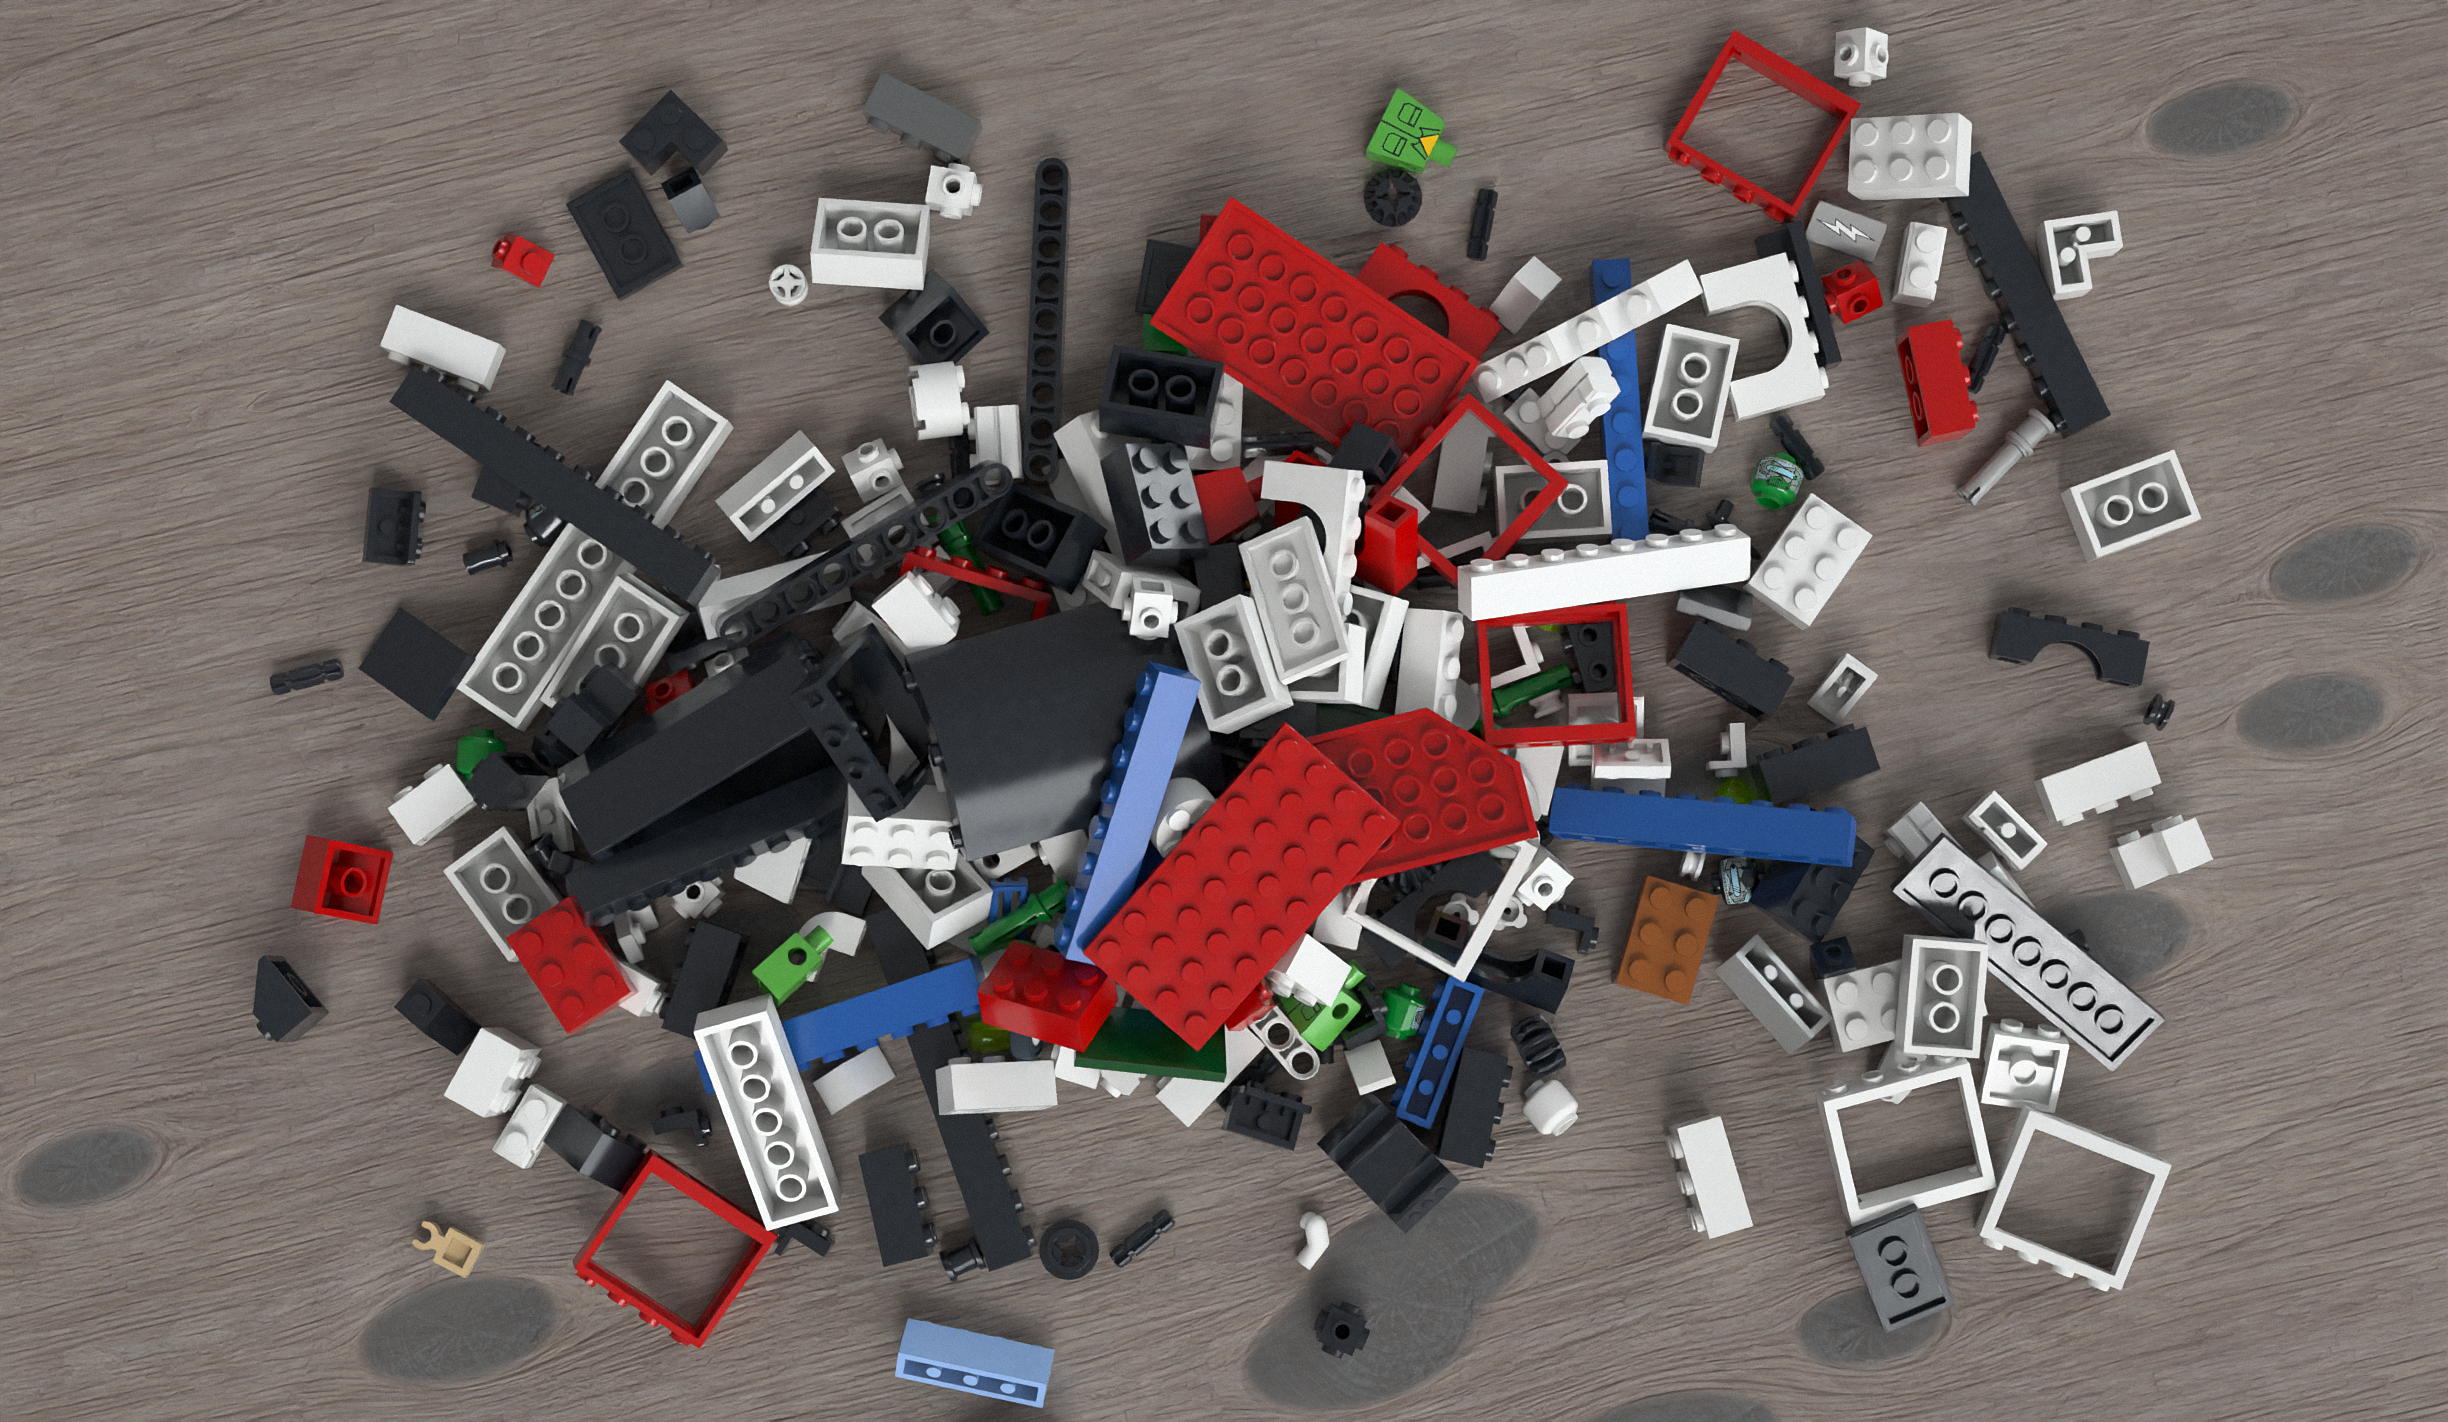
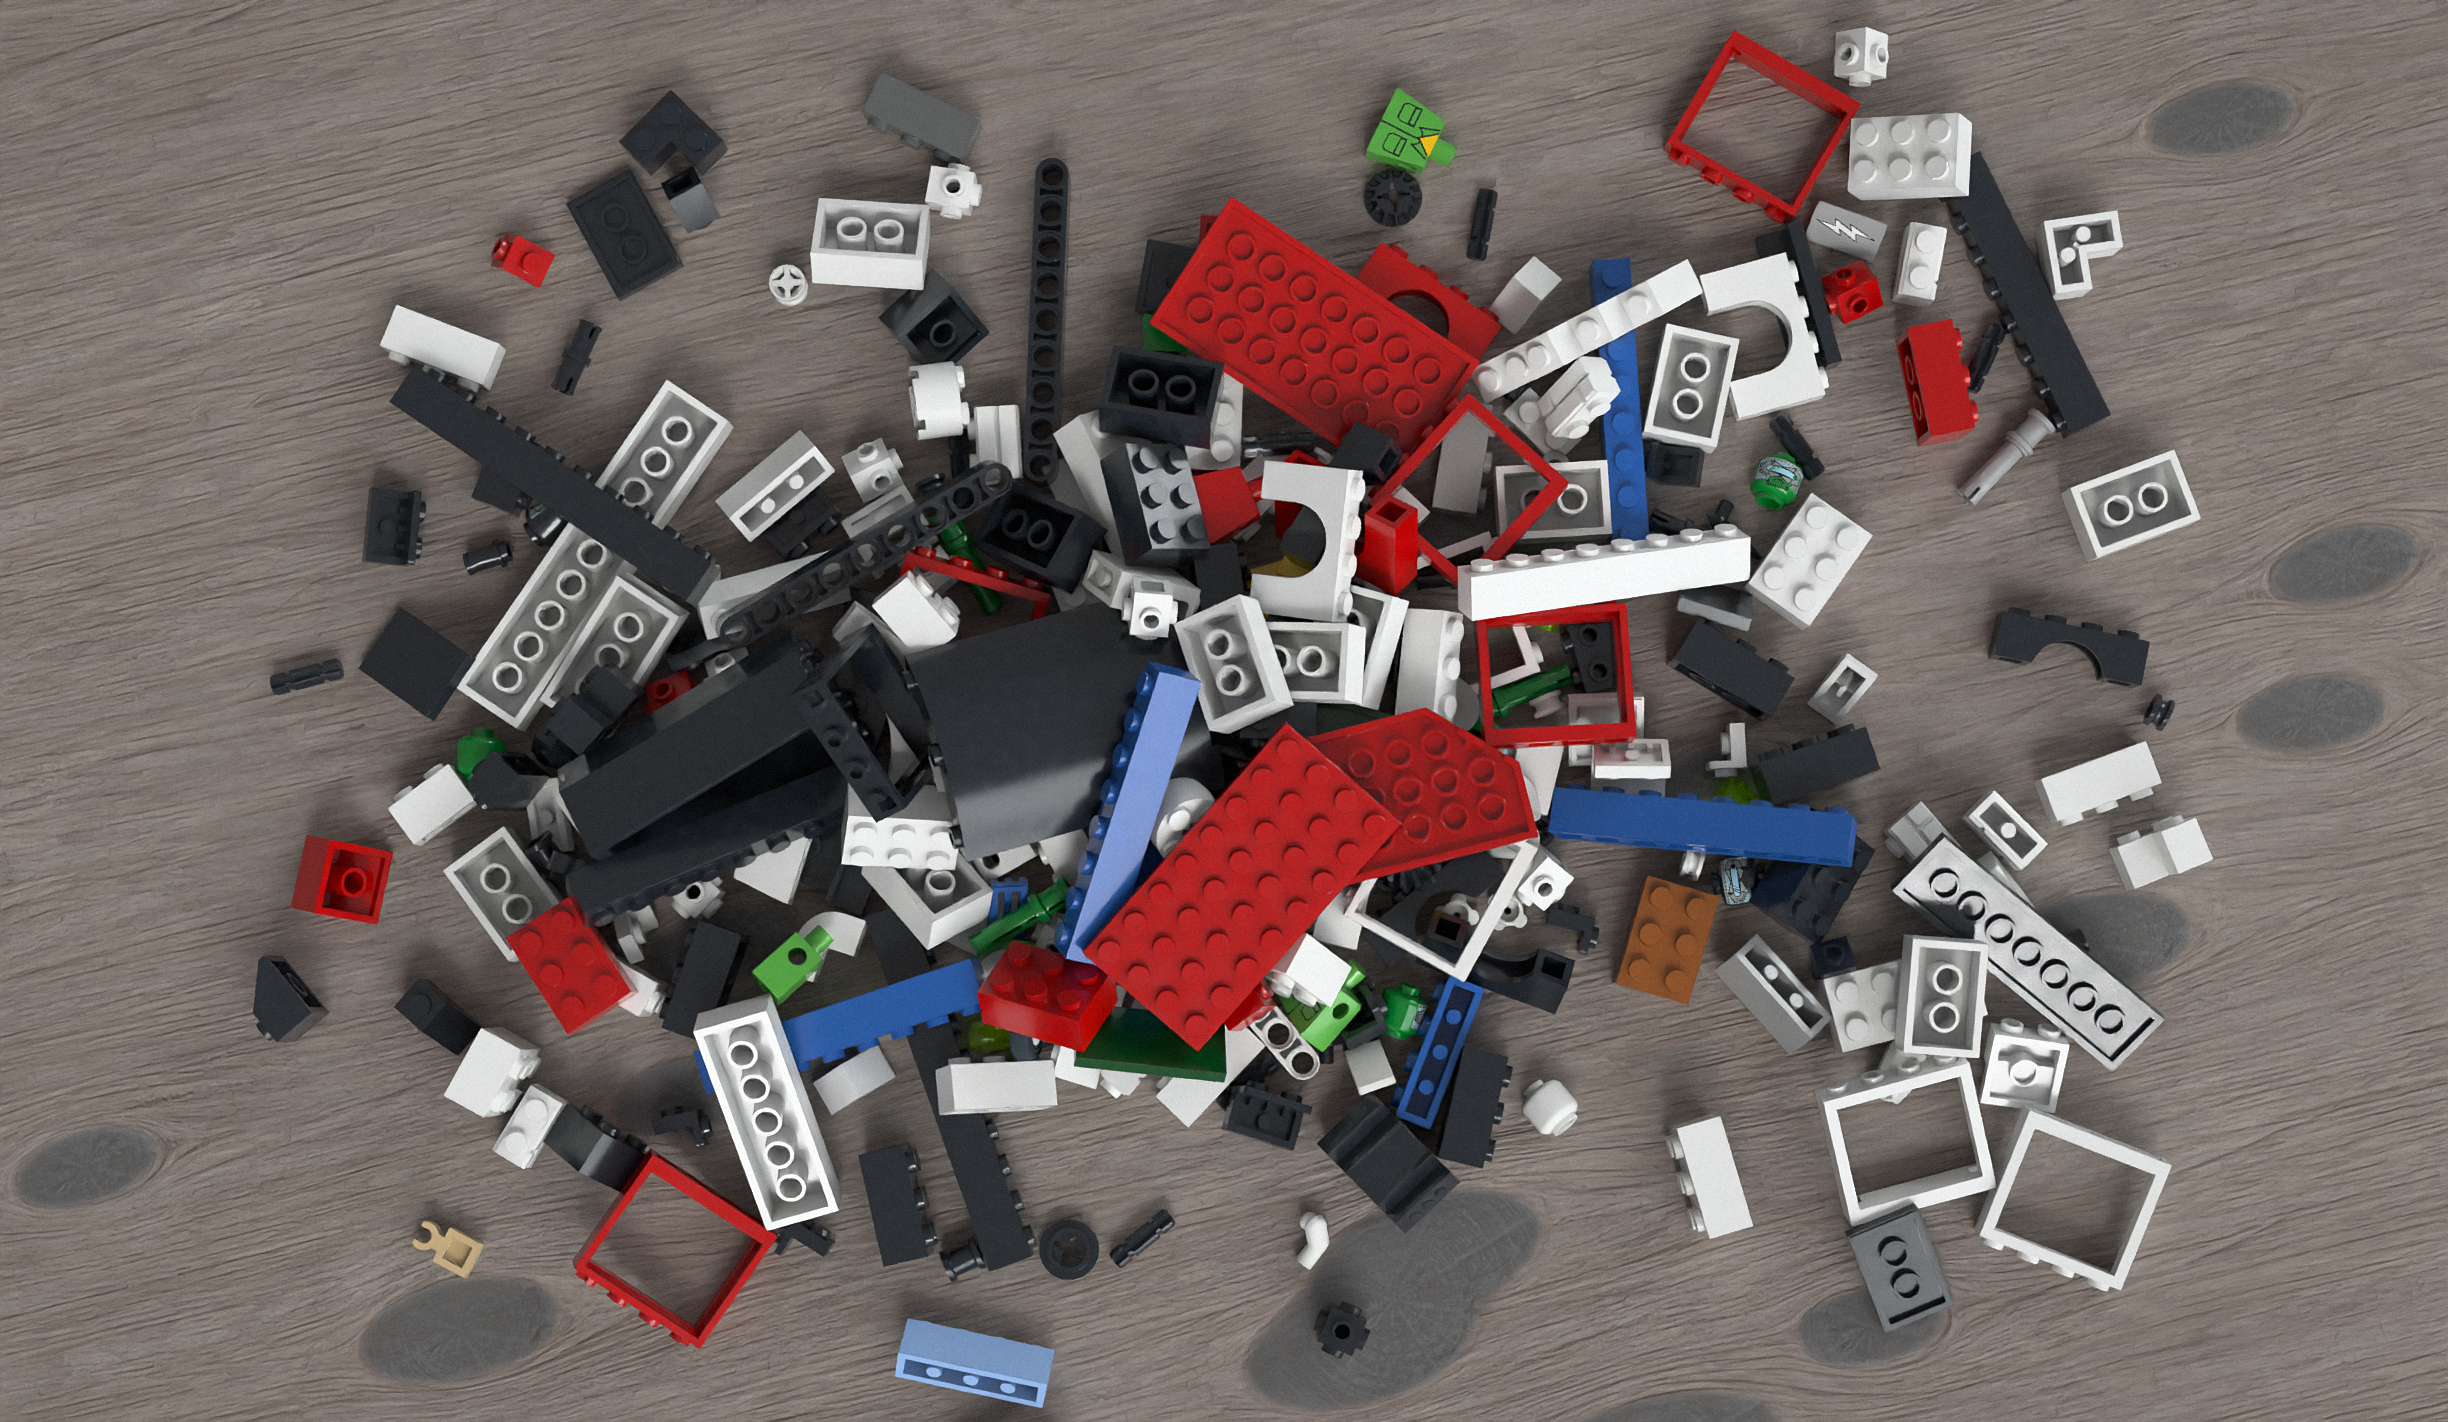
white plate [1238,516,1354,685] -> none
black gear [1510,1014,1566,1080] -> none

